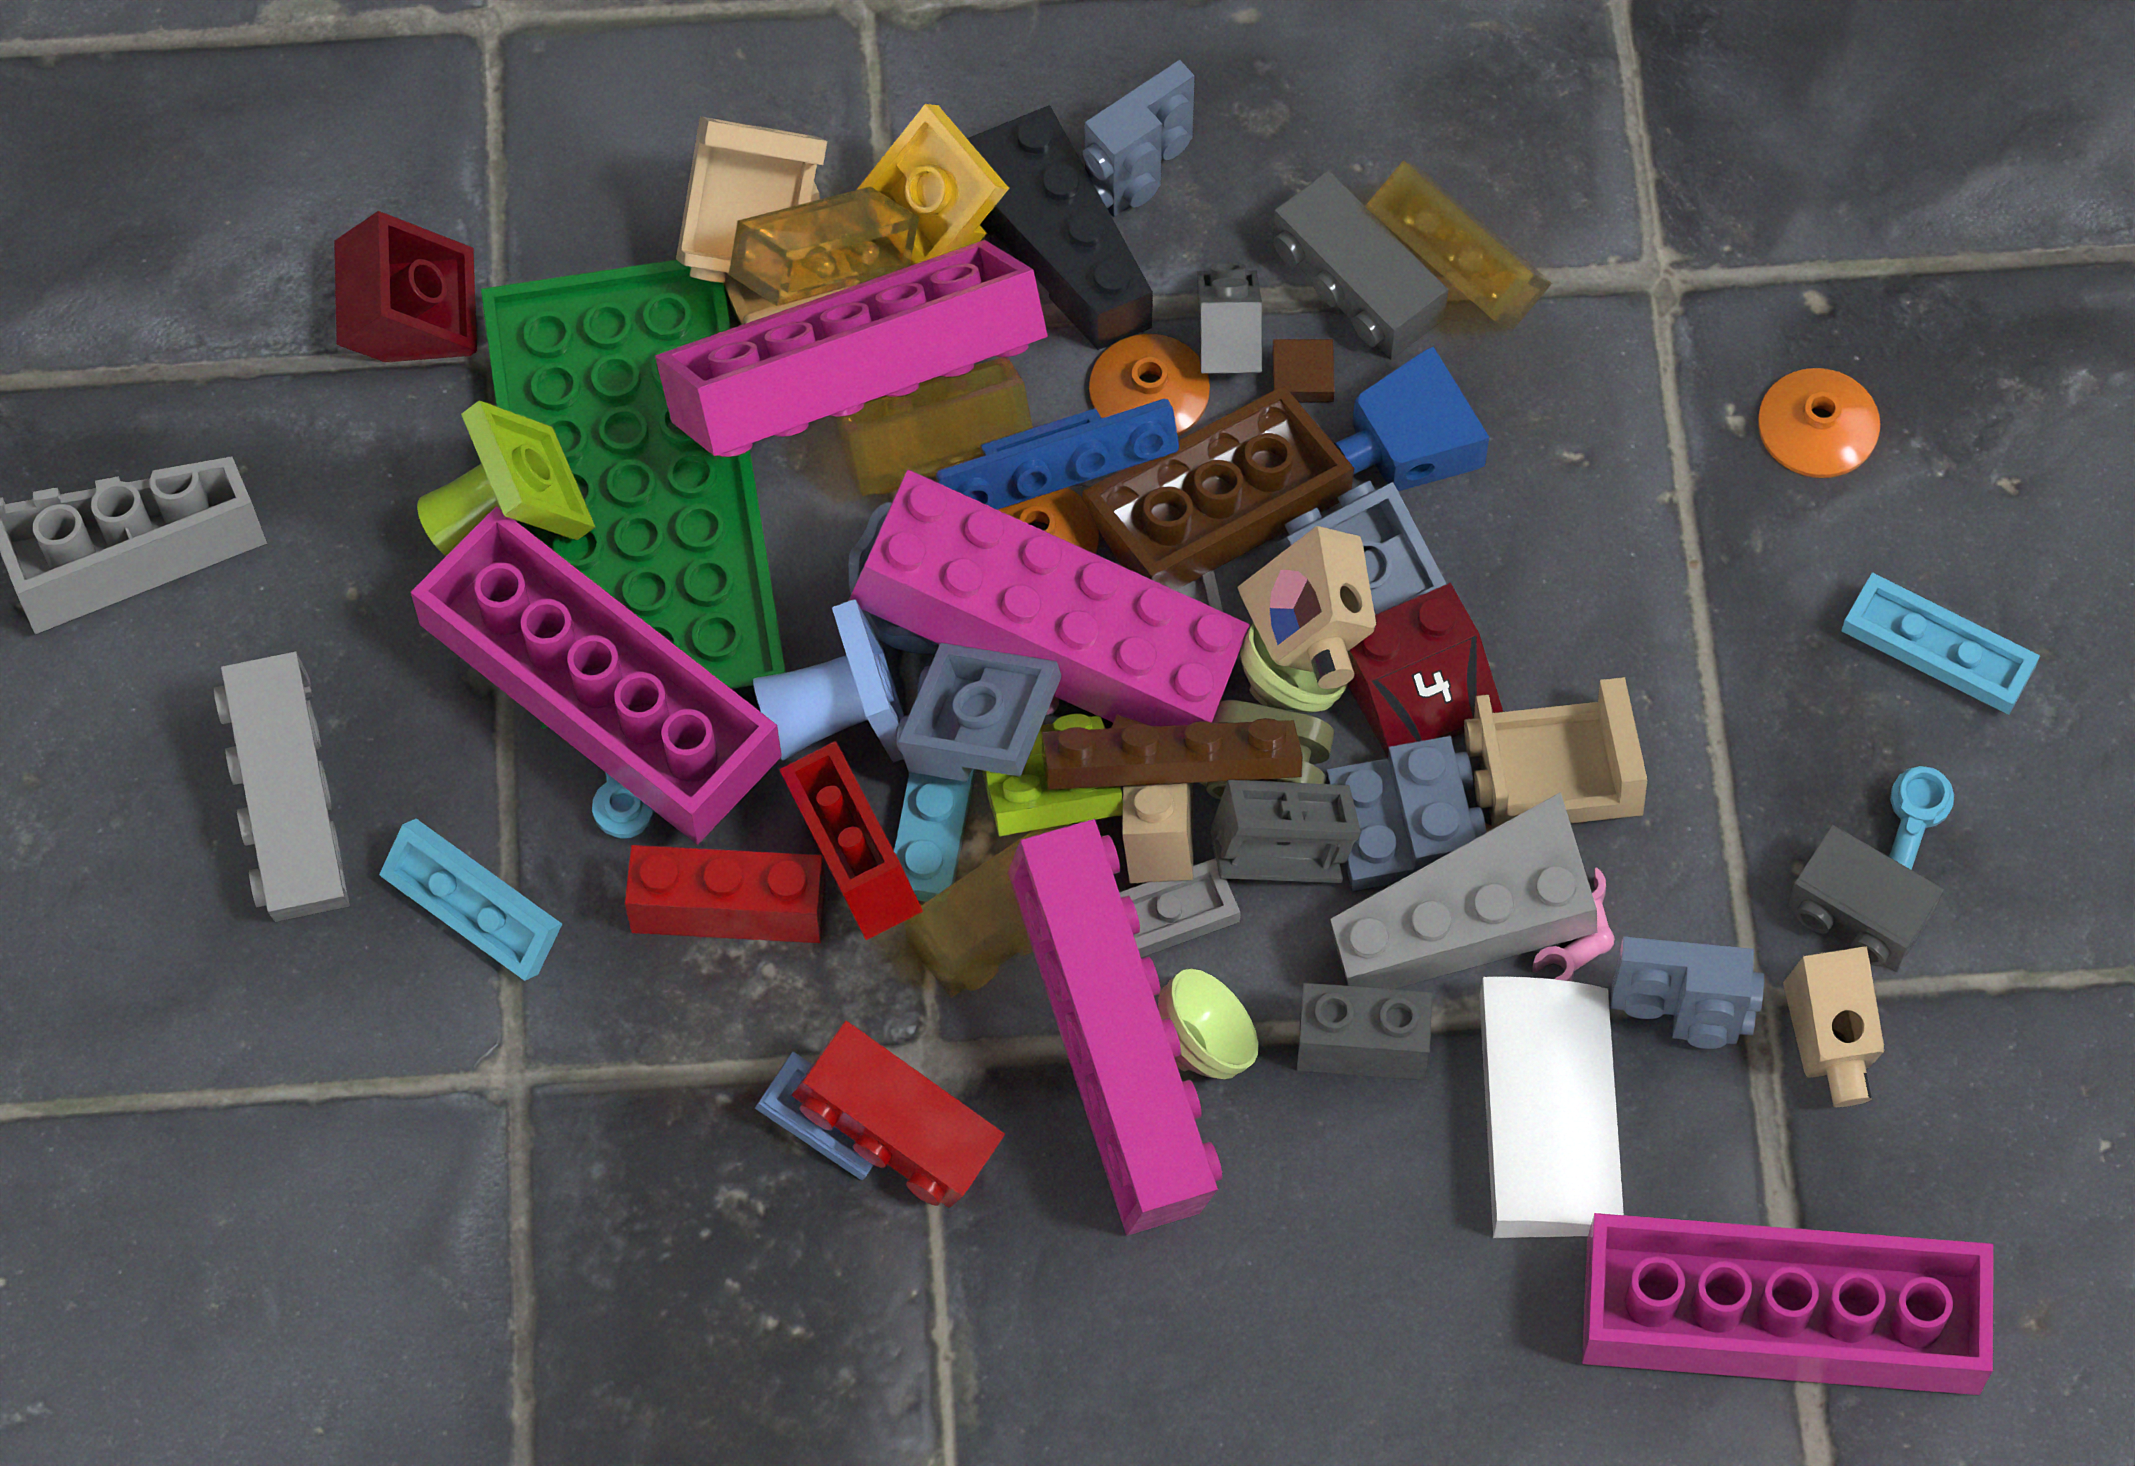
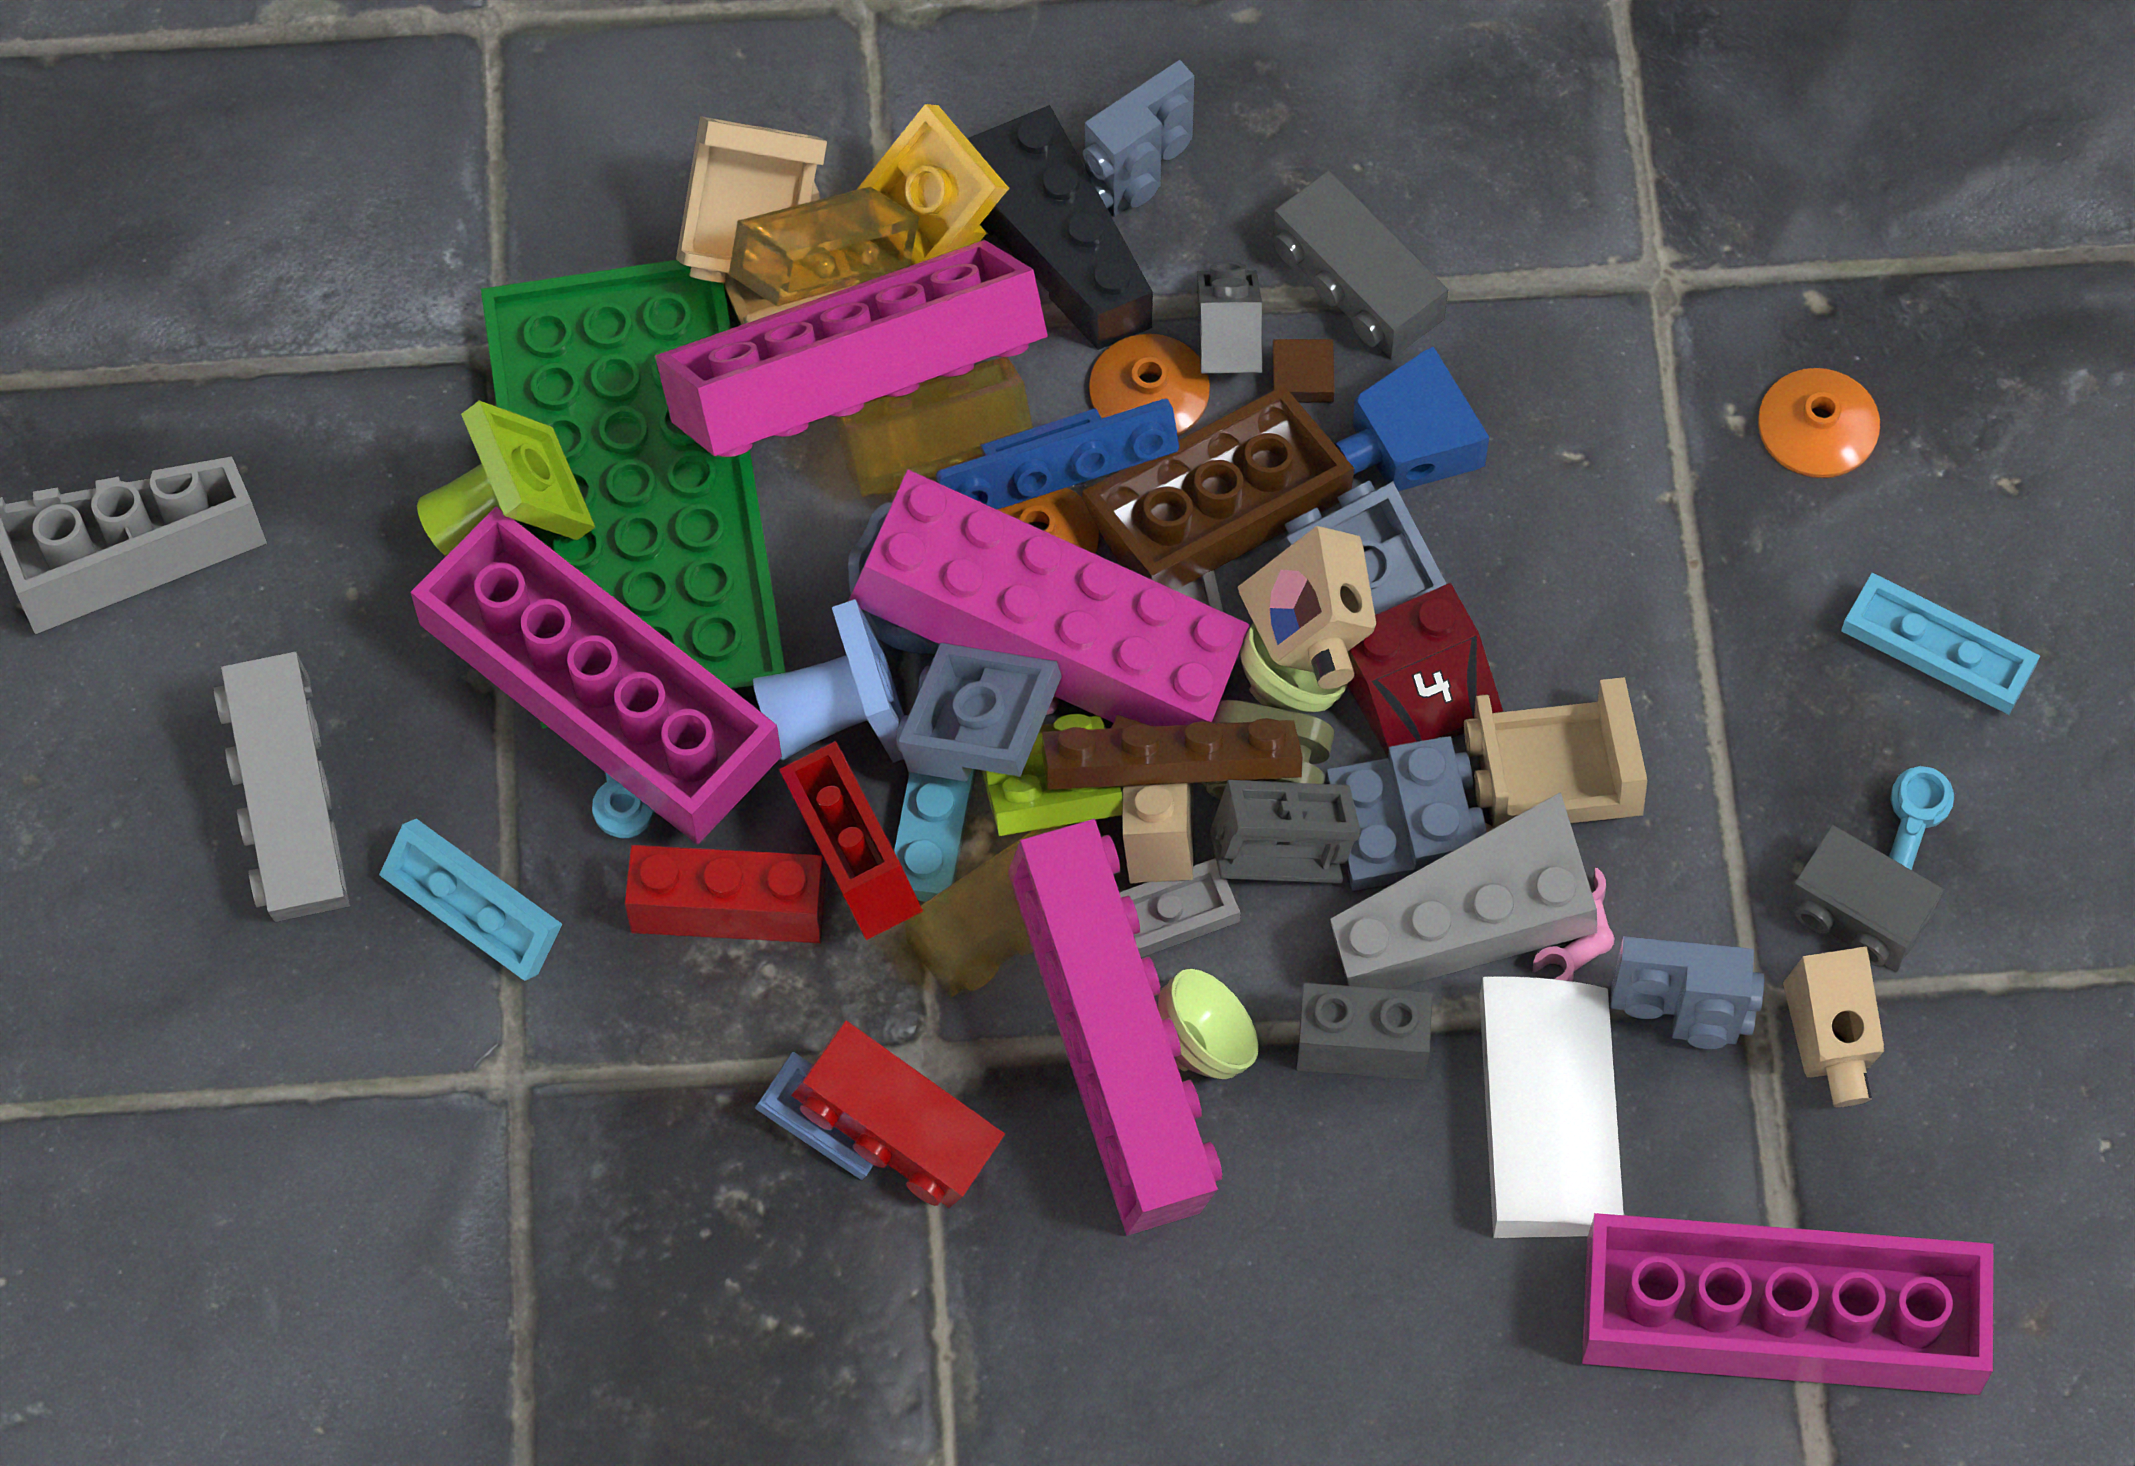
dark red slope [334,211,477,362] -> none
clear yellow brick [1365,160,1552,329] -> none

